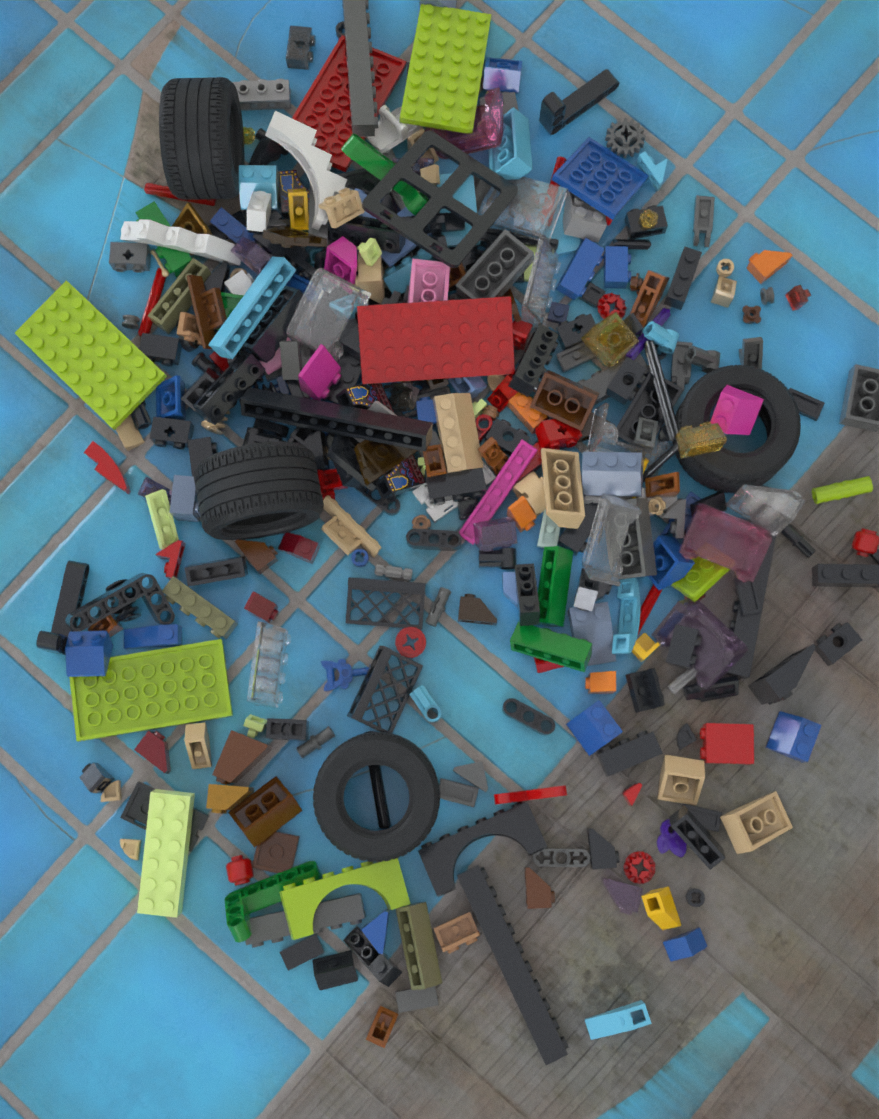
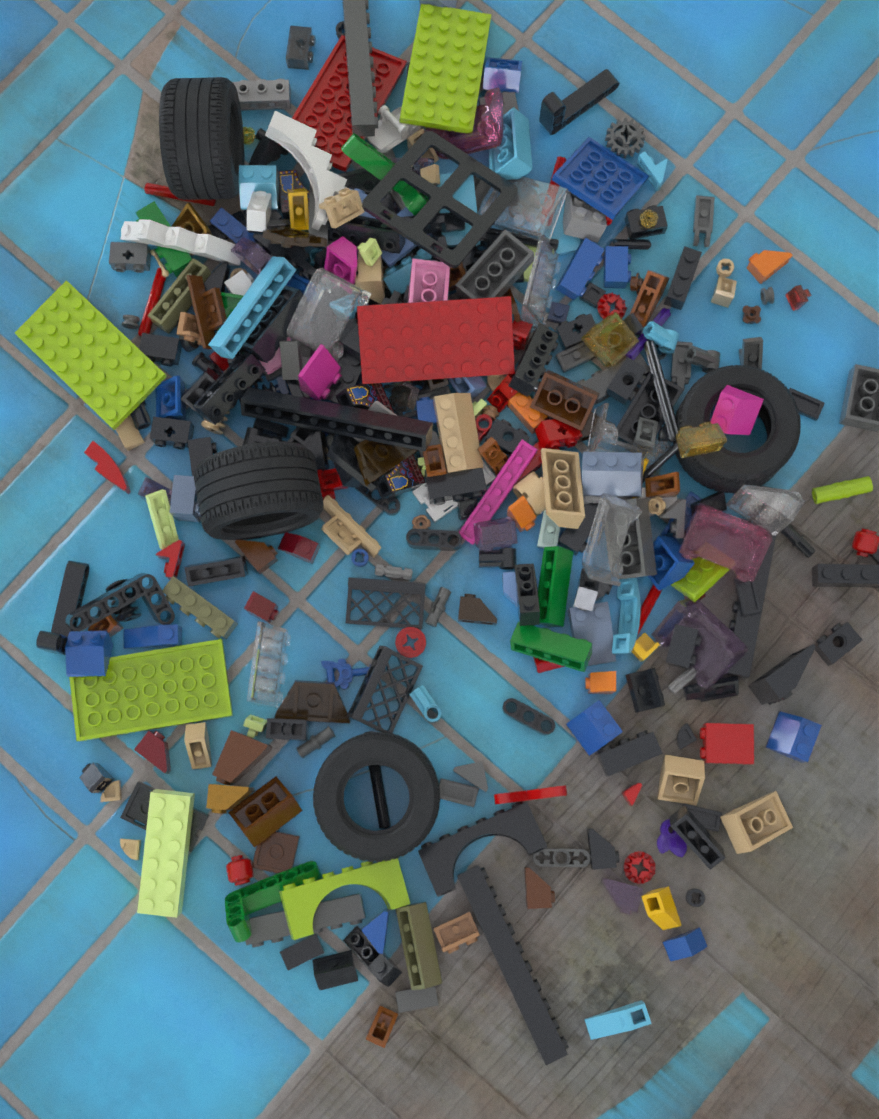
none -> dark brown wing [274,680,350,723]

